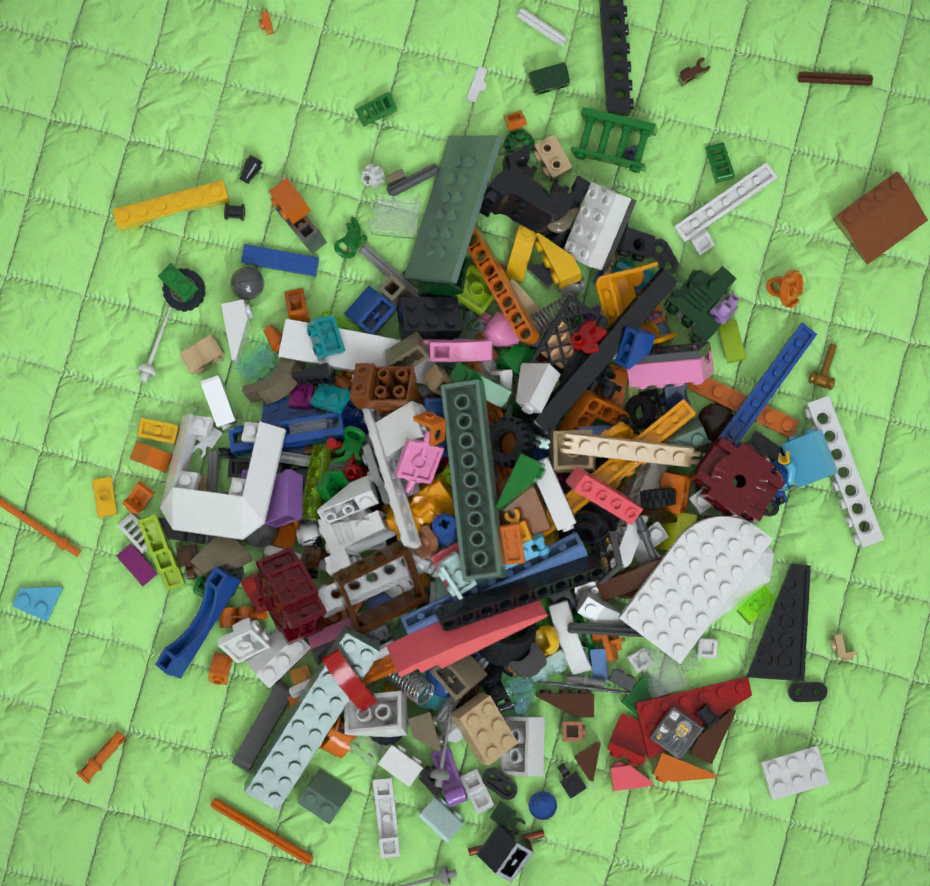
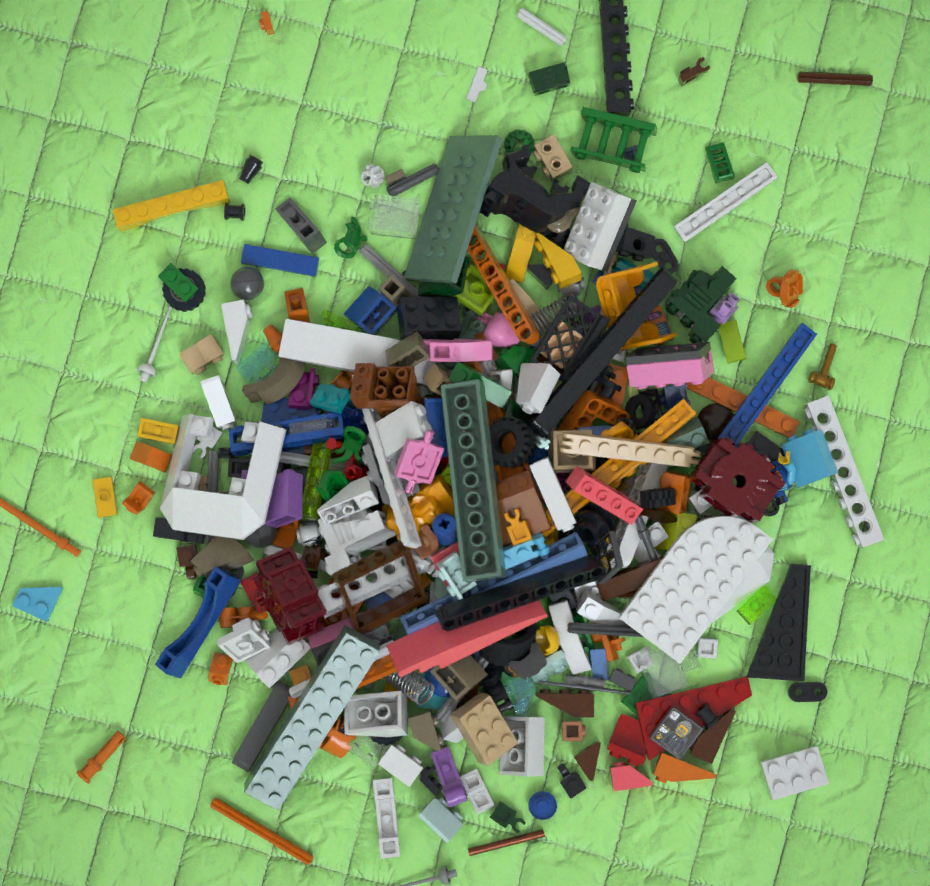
magenta slope [116,543,157,586] -> none
white slope [117,513,148,554] -> none
lime slope [138,514,186,591] -> none
orange brick [269,178,311,224] -> none
black slope [292,363,336,385] -> none
sand green slope [297,769,352,825] -> none
teal bracket [307,315,346,361] -> none
red slope [322,649,378,712] -> none
green slope [355,92,397,127] -> none
orange bracket [413,411,446,447] -> none
light grey sword [430,704,454,788] -> none
black slope [477,823,533,883] -> none
black plate [482,767,518,800] -> none
green slope [496,454,546,510] -> none
orange plate [500,523,526,565] -> none
orange plate [503,110,527,131] -> none
red plate [570,320,607,354] -> none
blue slope [615,326,656,369] -> none
white tile [689,229,715,256] -> none
tan bracket [830,634,858,661] -> none
dark orange slope [833,171,928,265] -> none

